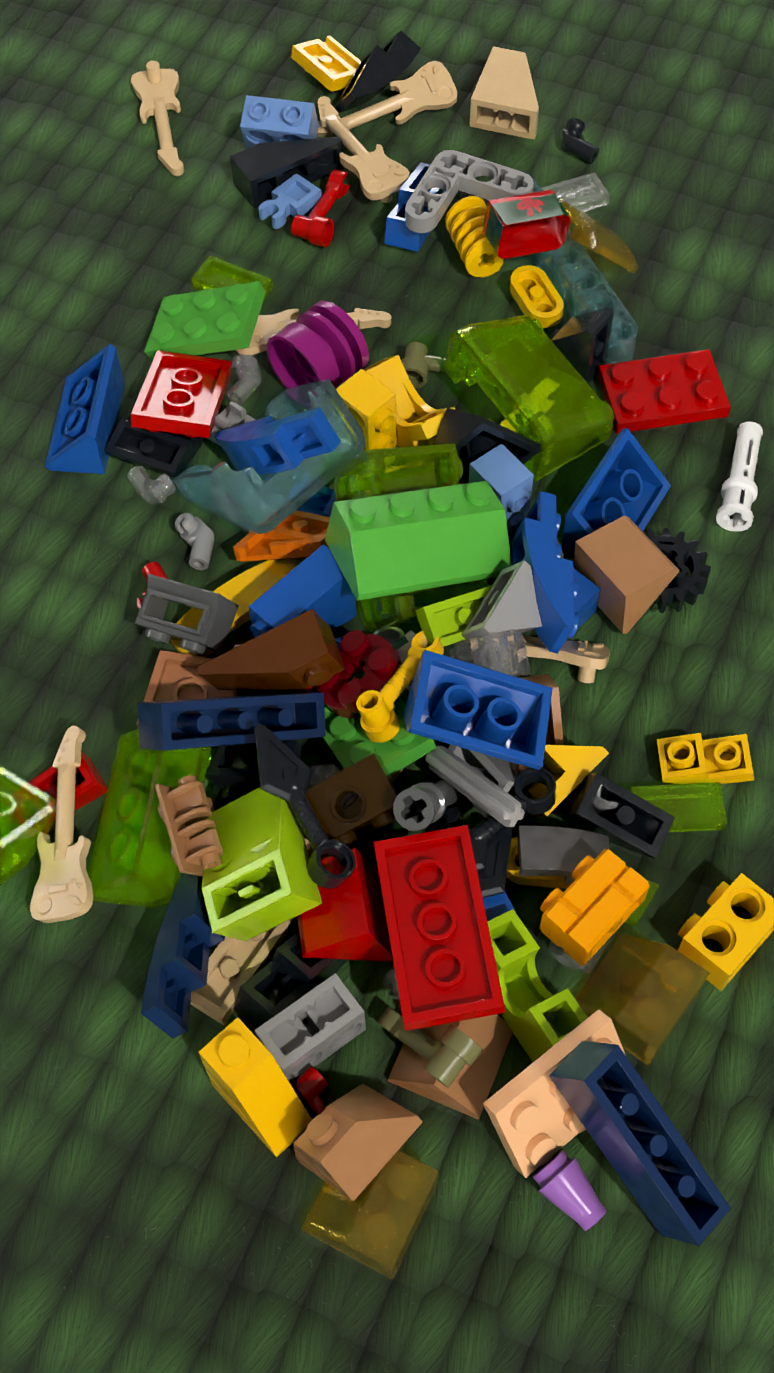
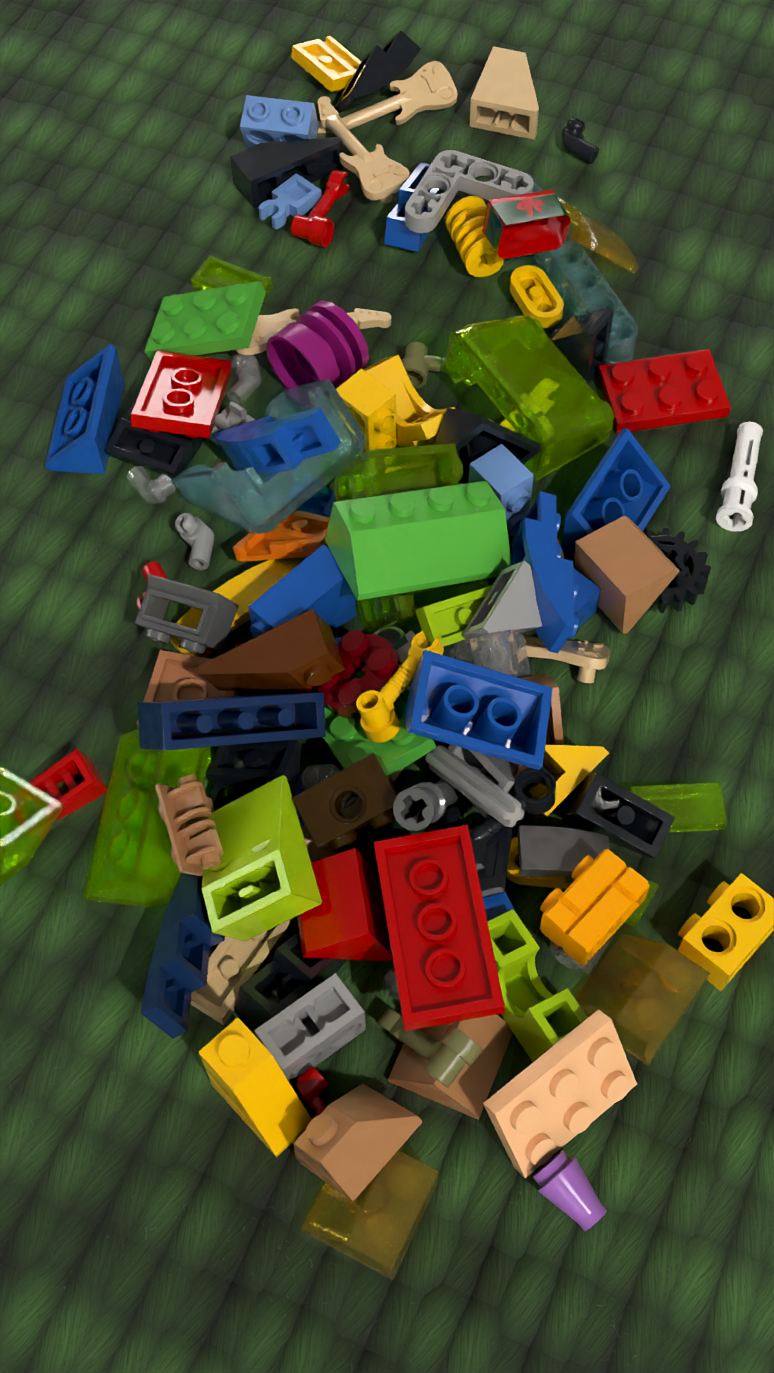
tan piece [30,726,93,923] -> none
tan piece [131,61,184,176] -> none
black piece [255,723,356,889] -> none
clear tile [533,172,610,216] -> none
dark blue brick [549,1041,731,1246] -> none
yellow slope [657,733,754,785] -> none

